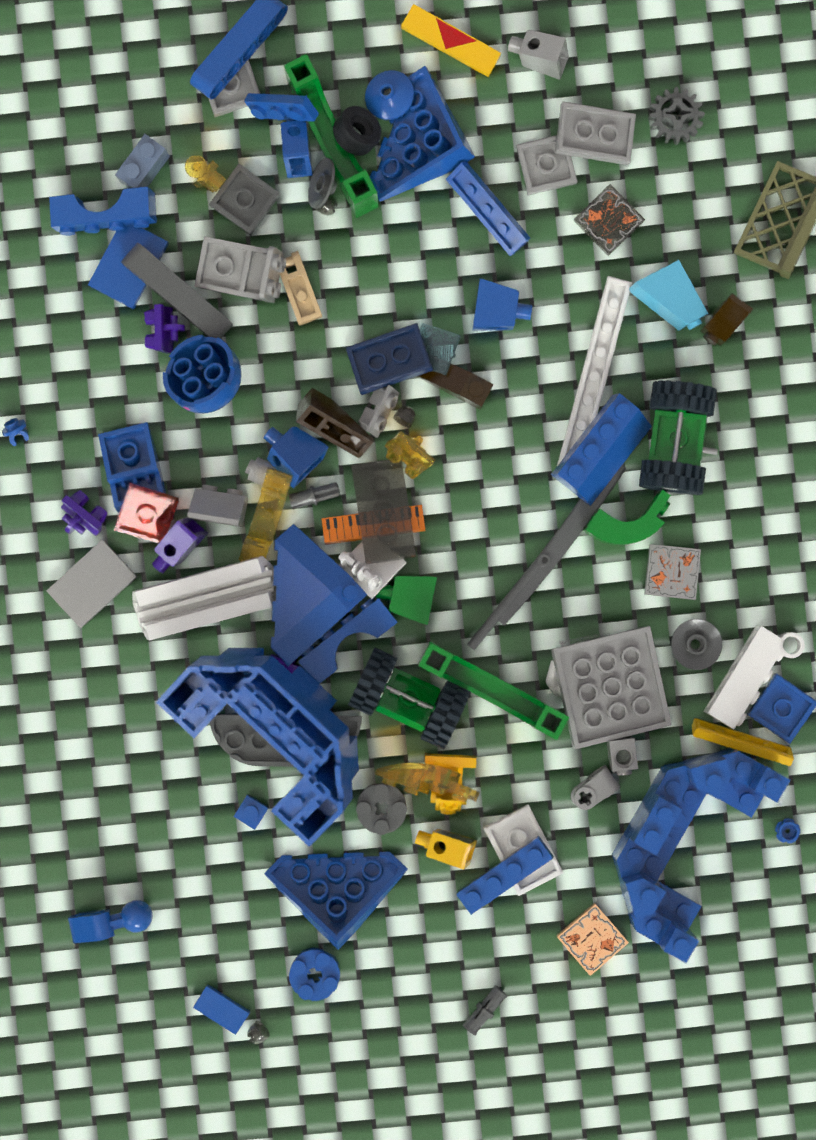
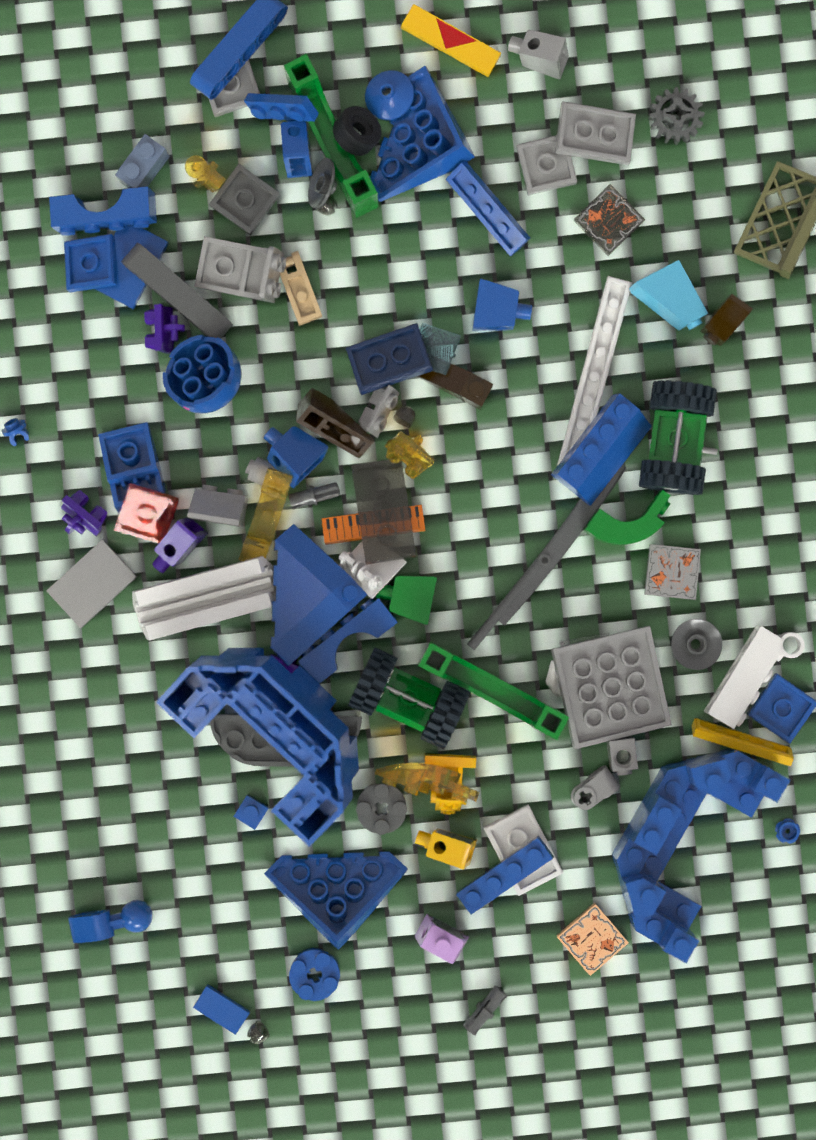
none -> blue tile [64,234,117,293]
none -> lavender torso [415,914,469,964]

